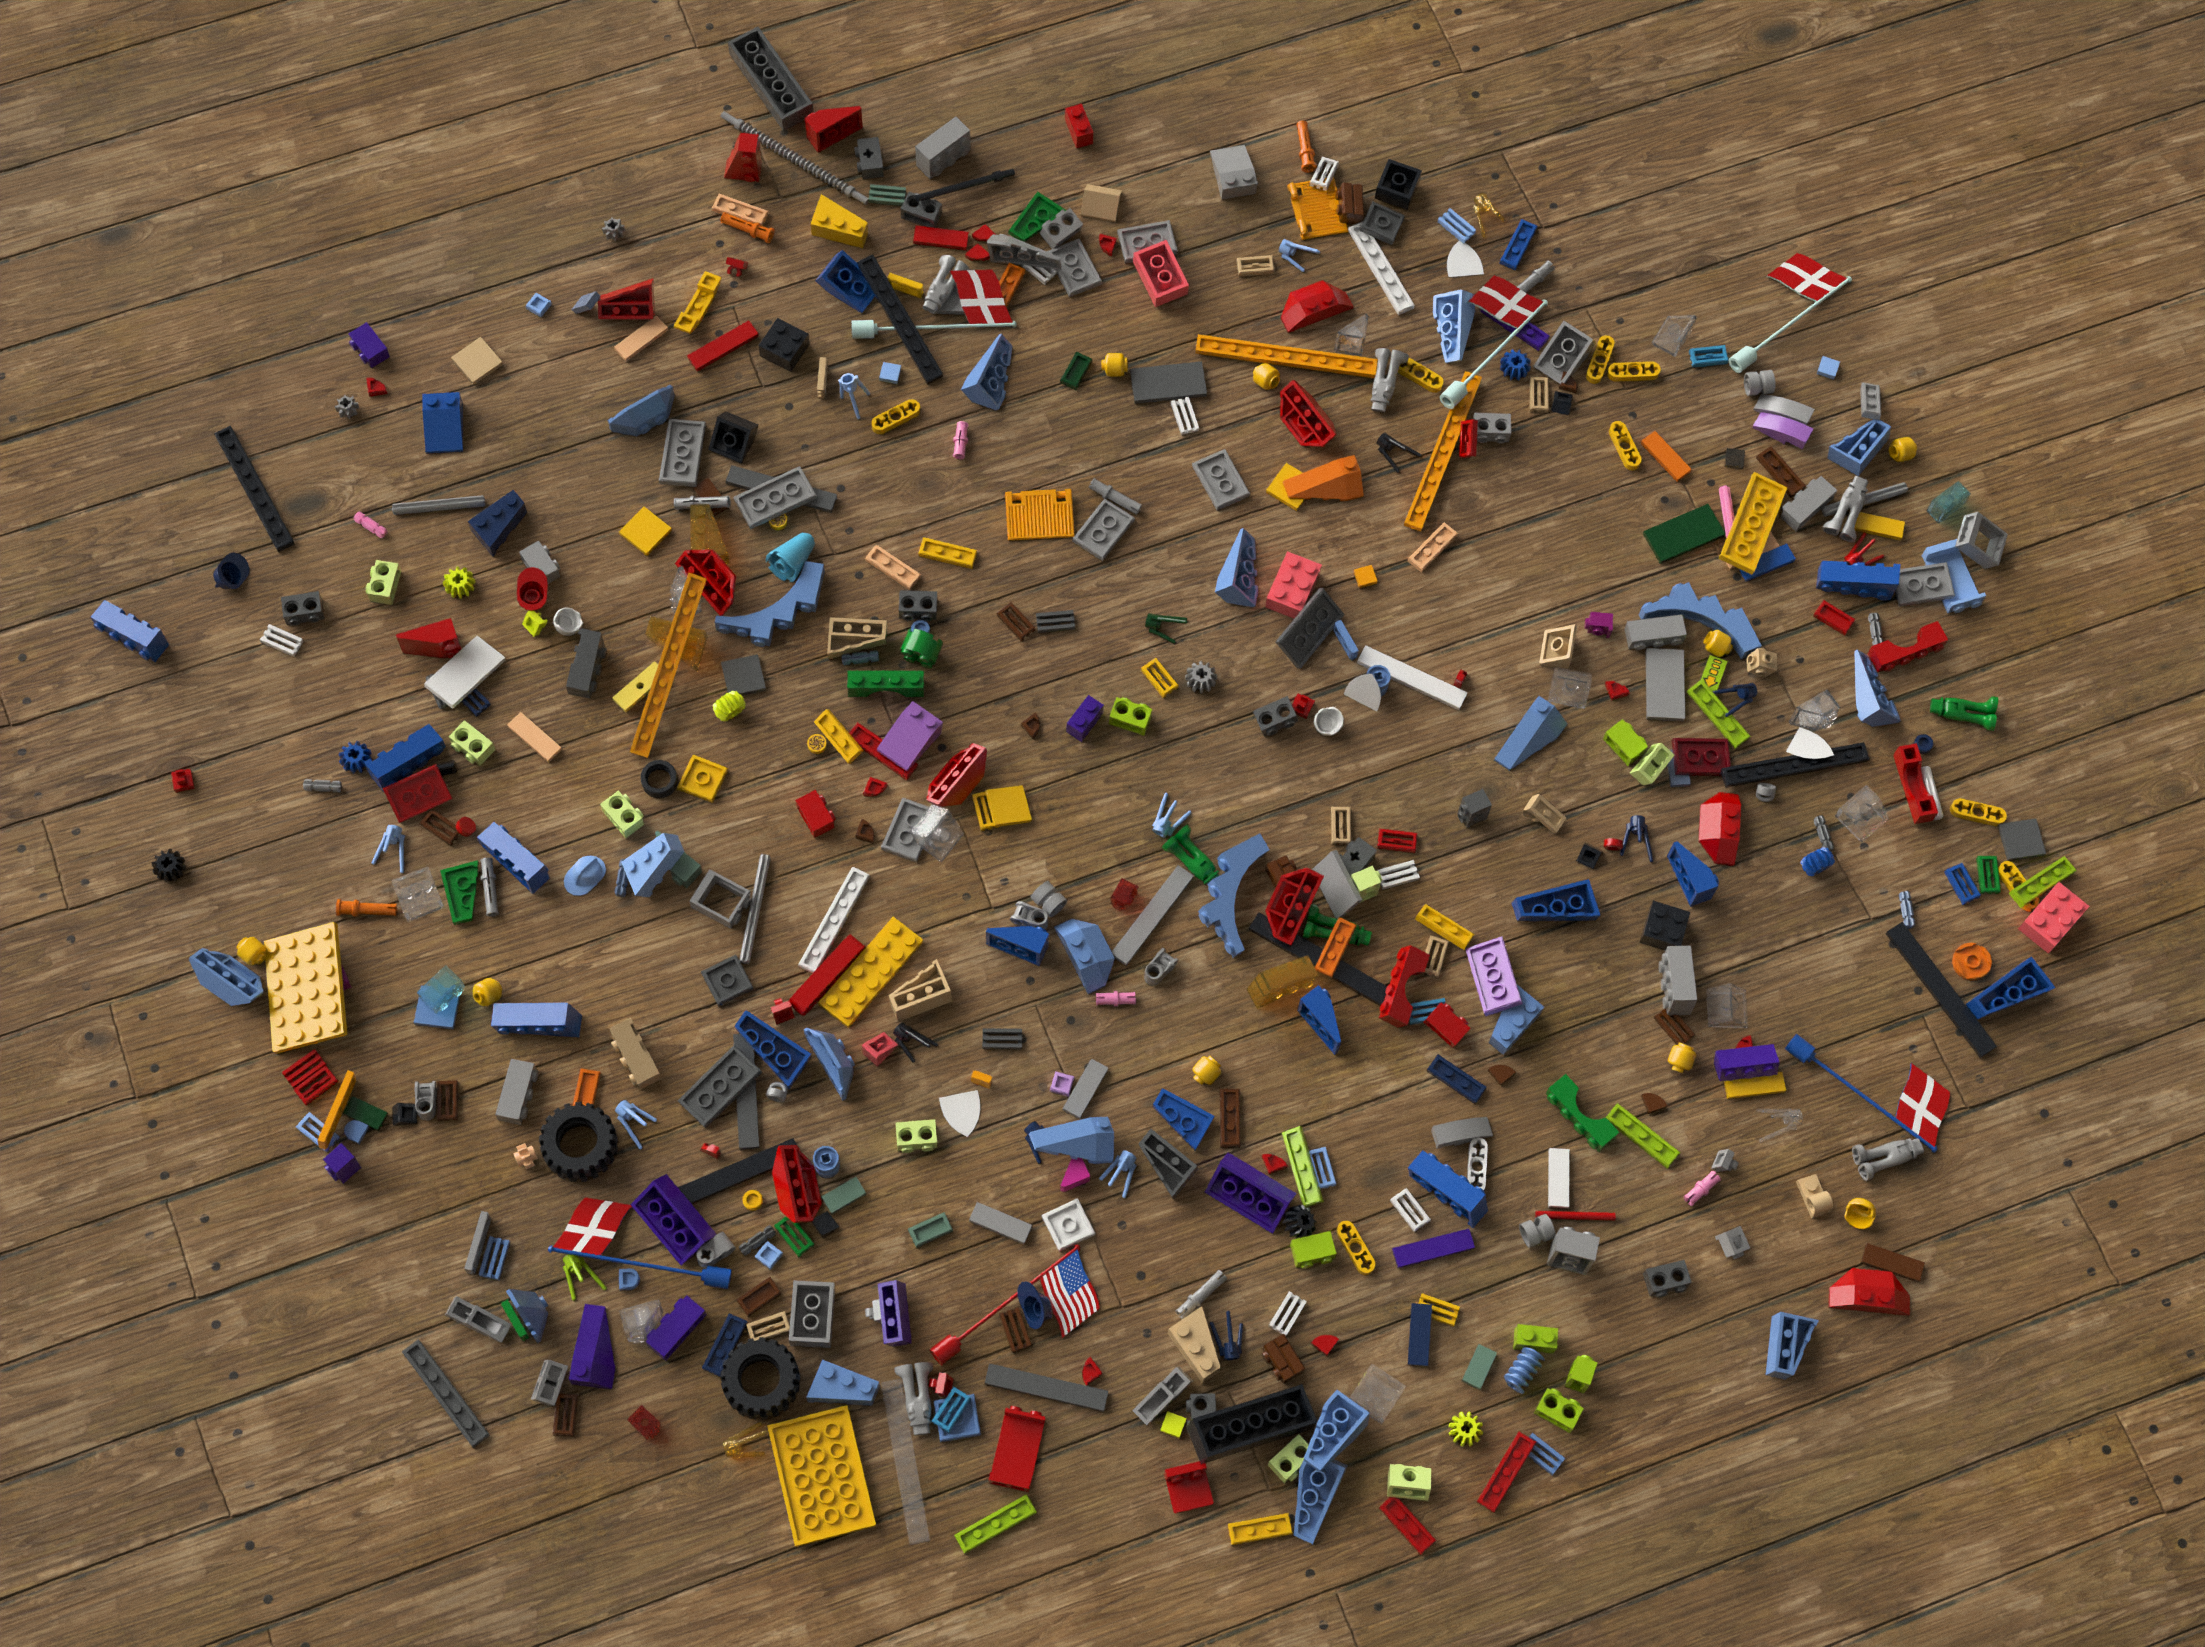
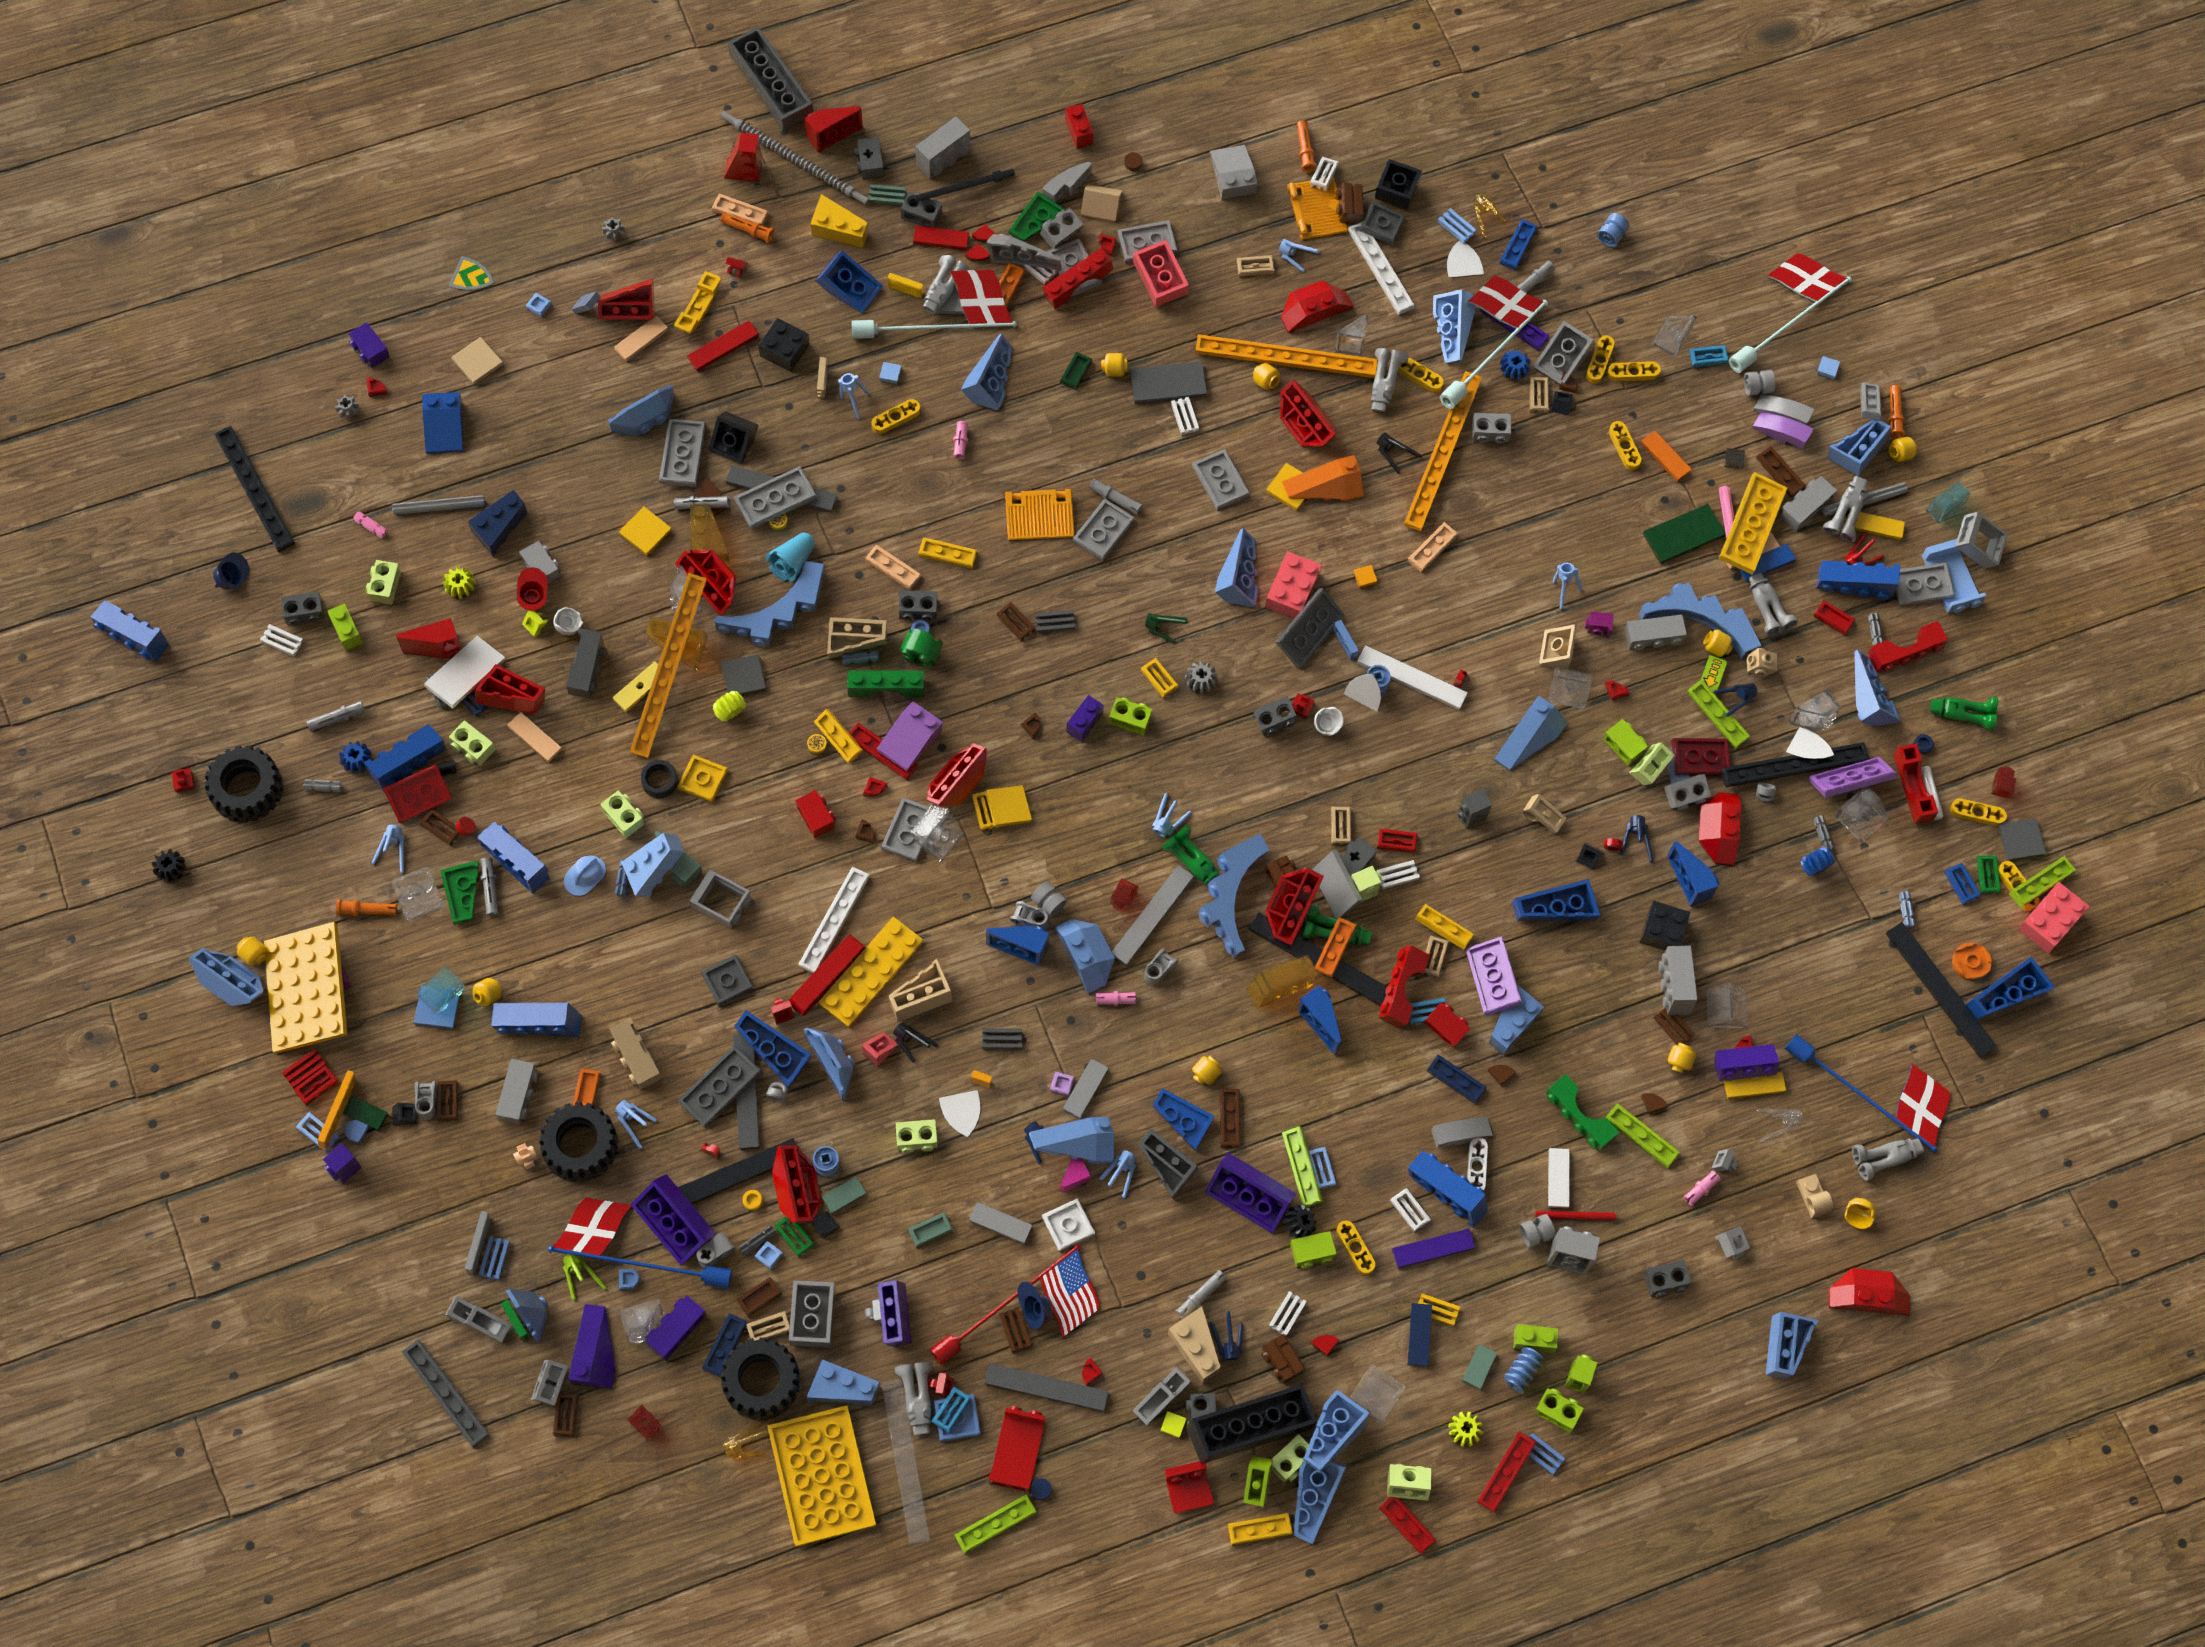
light grey axle [739,854,770,964] -> none
black tile [857,254,943,384] -> none
red tile [1261,1154,1288,1174] -> none
red tile [1459,419,1478,458] -> none
light grey tile [1645,648,1685,721] -> none
reddish brown tile [1861,1243,1925,1282] -> none
none -> black tyre [204,745,283,823]
none -> light grey pin [306,701,365,732]
none -> lime brick [327,603,363,651]
none -> sticker [448,256,494,290]
none -> red wedge [475,664,545,715]
none -> dark blue tile [1031,1478,1051,1500]
none -> light grey slope [1042,162,1092,203]
none -> red arch [1042,247,1113,310]
none -> reddish brown tile [1124,152,1142,171]
none -> lime brick [1243,1456,1273,1507]
none -> light blue plant [1553,563,1583,610]
none -> medium blue wheel [1597,213,1630,247]
none -> light grey brick [1664,774,1711,810]
none -> light grey piece [1748,573,1798,636]
none -> medium lavender tile [1809,757,1896,798]
none -> orange pin [1888,385,1905,439]
none -> clear red brick [1991,767,2016,799]

